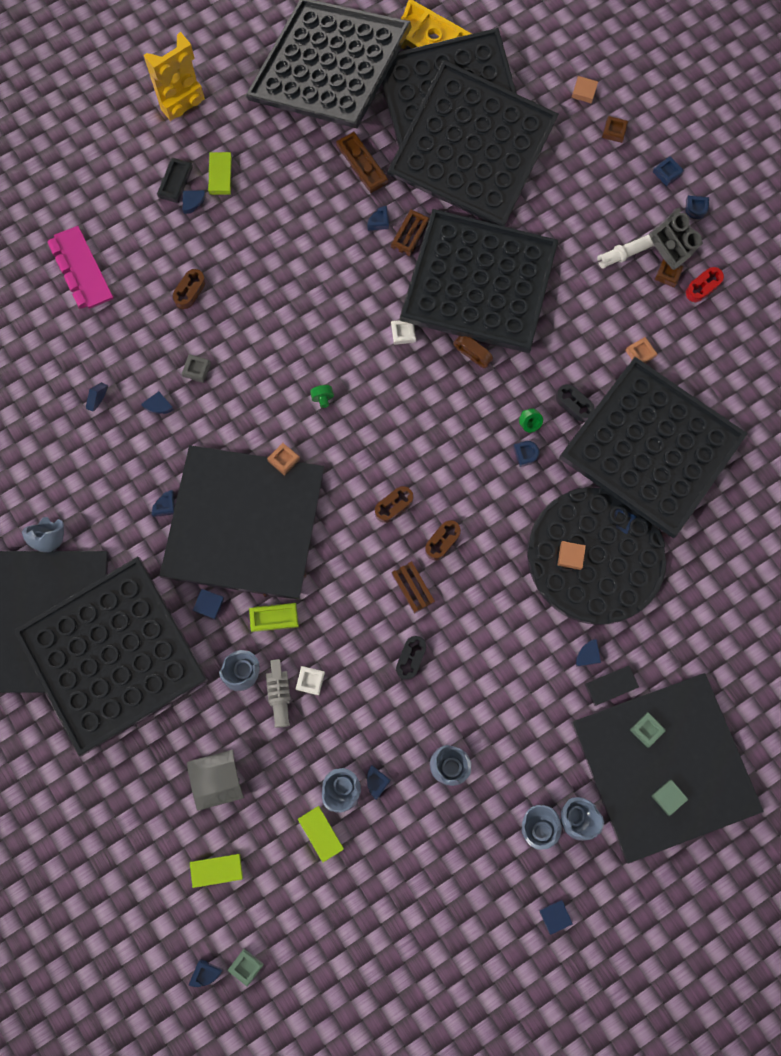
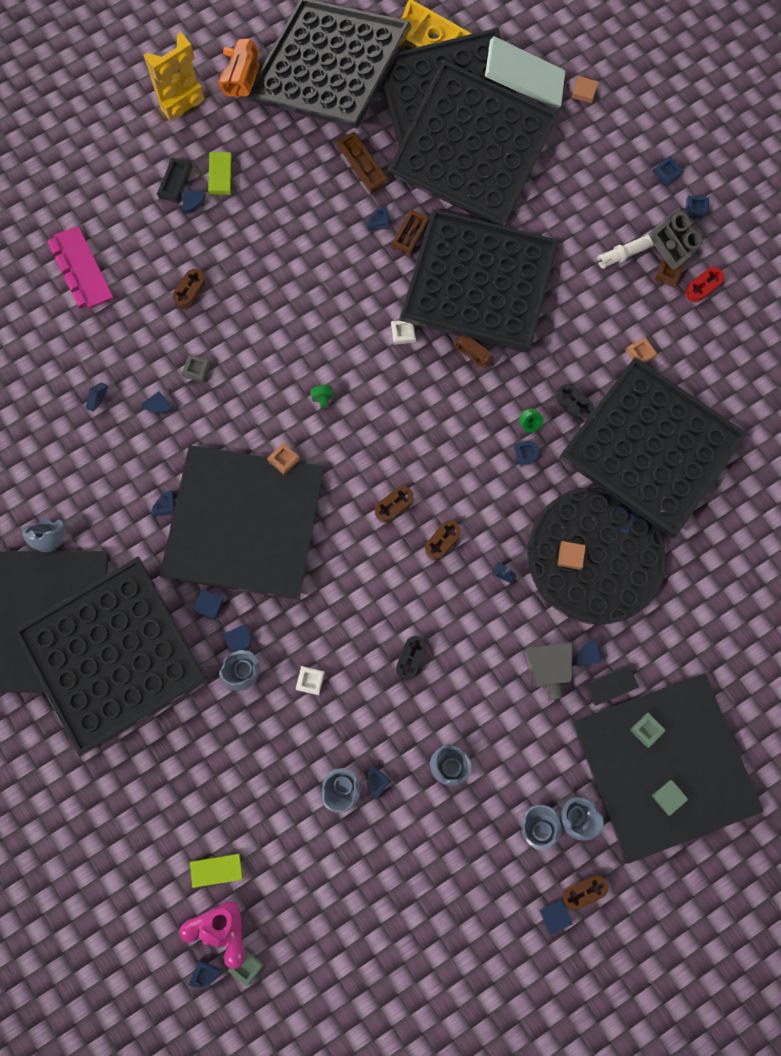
dark grey slope [187,749,244,811] -> none
lime tile [249,603,299,632] -> none
light grey hinge [266,659,290,728] -> none
lime tile [298,806,344,863] -> none
reddish brown tile [391,561,435,614] -> none
reddish brown tile [602,116,628,143] -> none
none -> dark pink head [179,902,246,969]
none -> orange piece [218,39,260,97]
none -> dark blue tile [223,624,251,652]
none -> light aqua tile [485,36,565,110]
none -> dark blue tile [492,562,517,584]
none -> dark grey torso [523,642,572,700]
none -> reddish brown beam [561,875,608,910]

